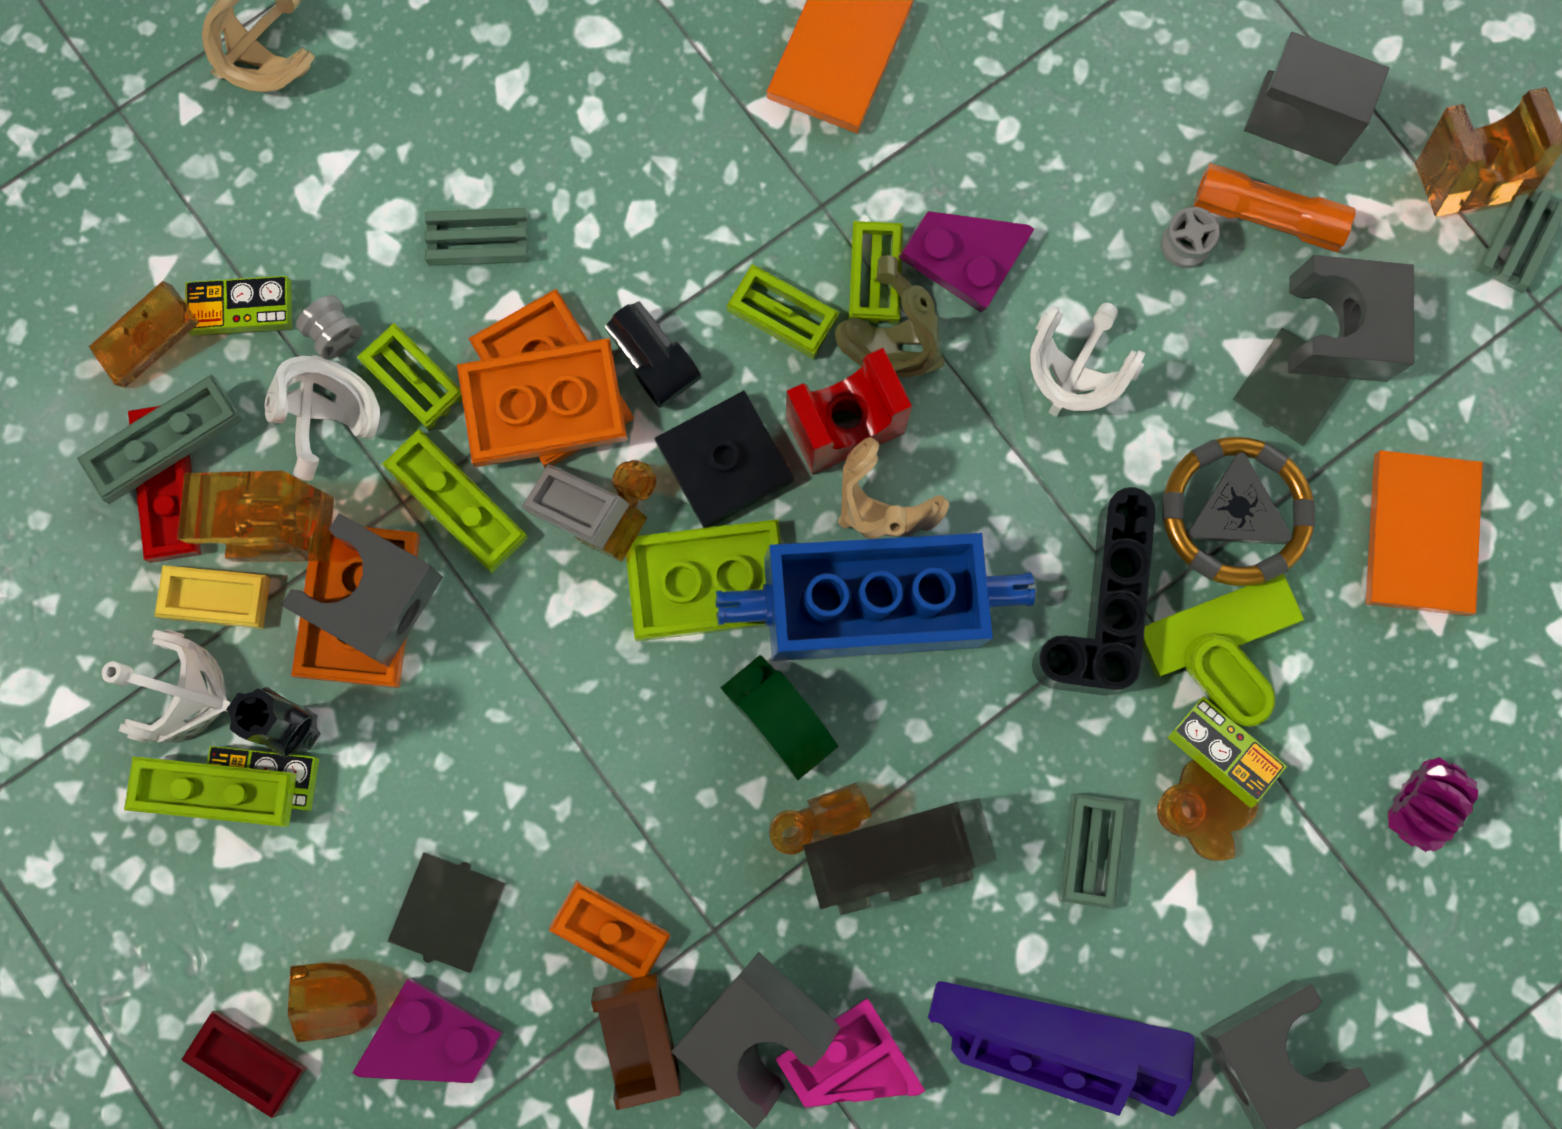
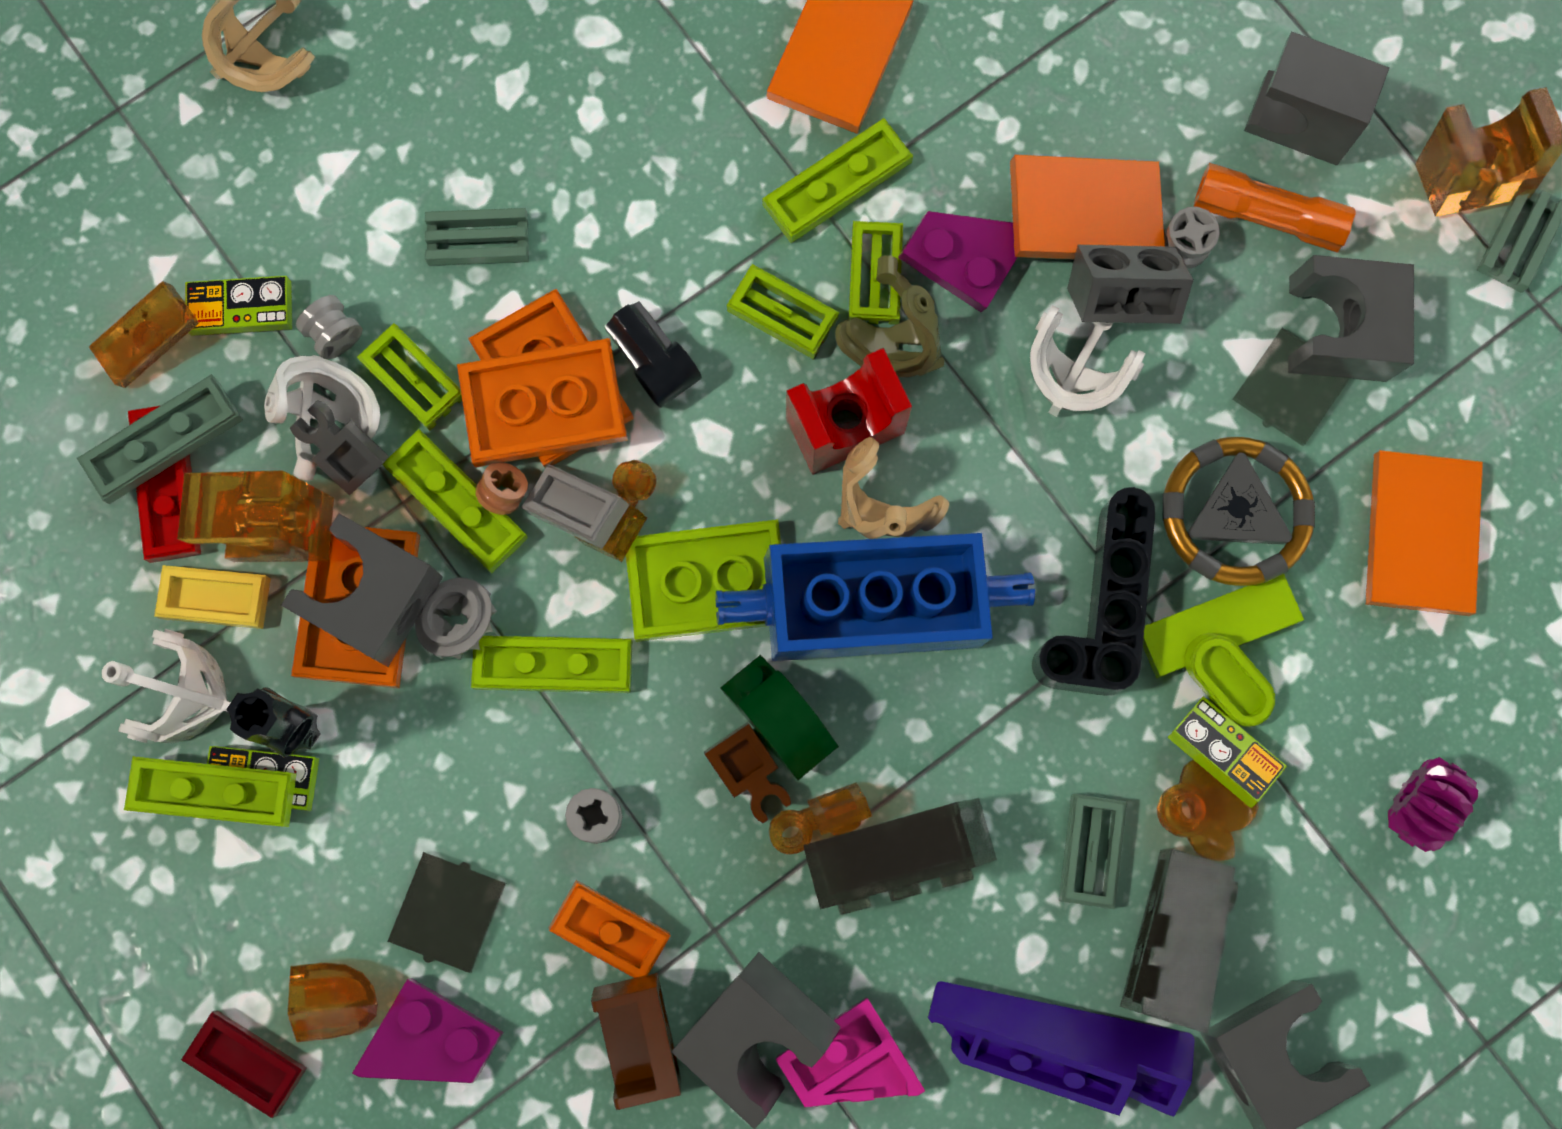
black plate [654,390,794,528] -> none
none -> dark grey plate [290,400,389,496]
none -> light grey gear [415,578,497,660]
none -> lime tile [471,636,633,693]
none -> nougat bush [476,462,528,515]
none -> light grey wheel [565,788,623,844]
none -> reddish brown plate [704,722,791,823]
none -> lime tile [762,118,913,243]
none -> orange tile [1010,154,1165,259]
none -> dark grey brick [1067,245,1194,324]
none -> clear smoke wedge [1120,848,1238,1034]

